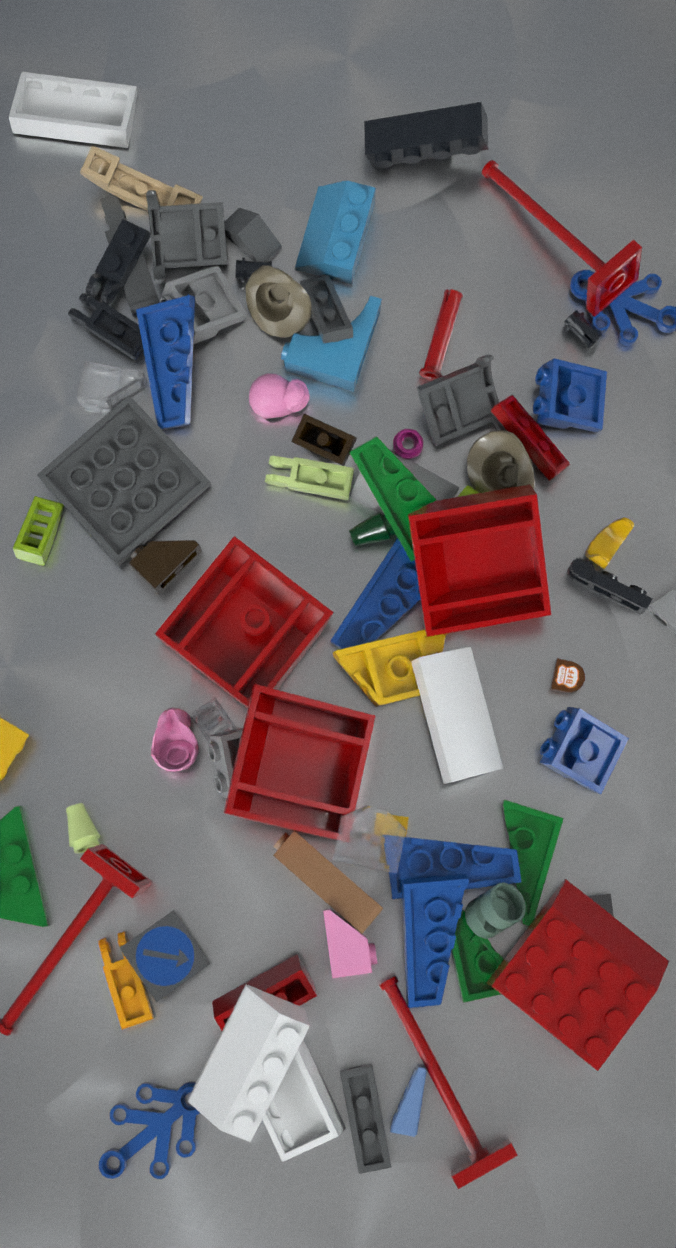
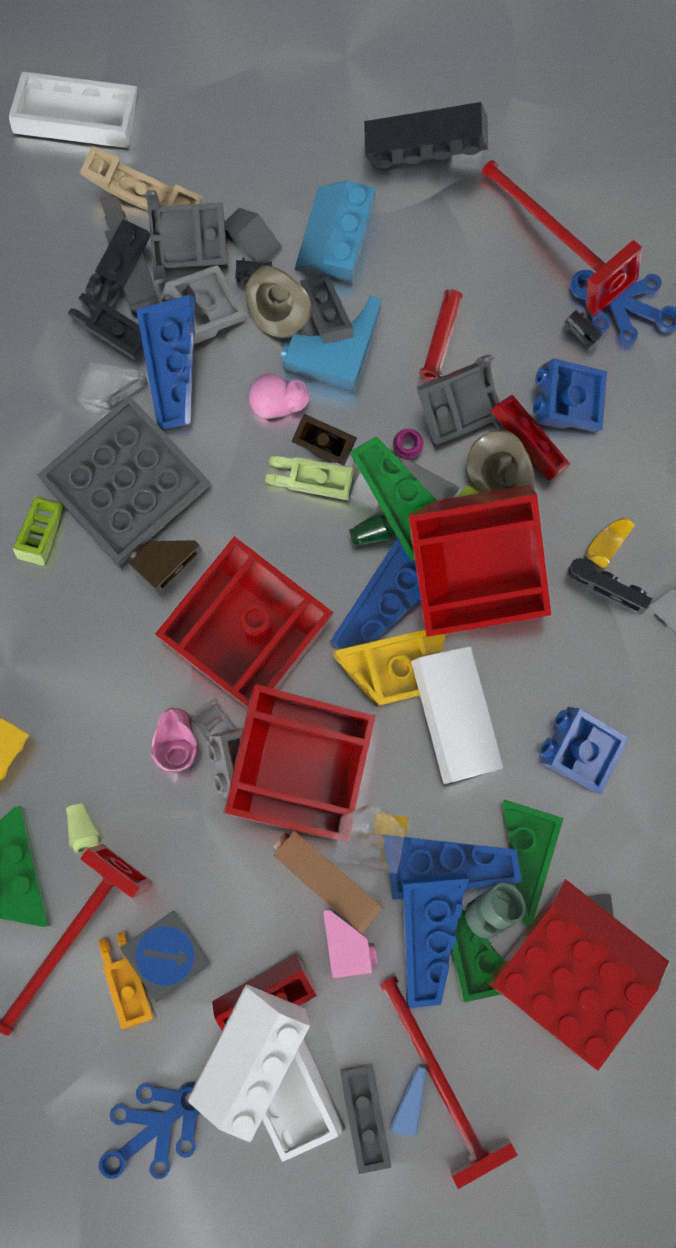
tile [550,658,585,693] -> none

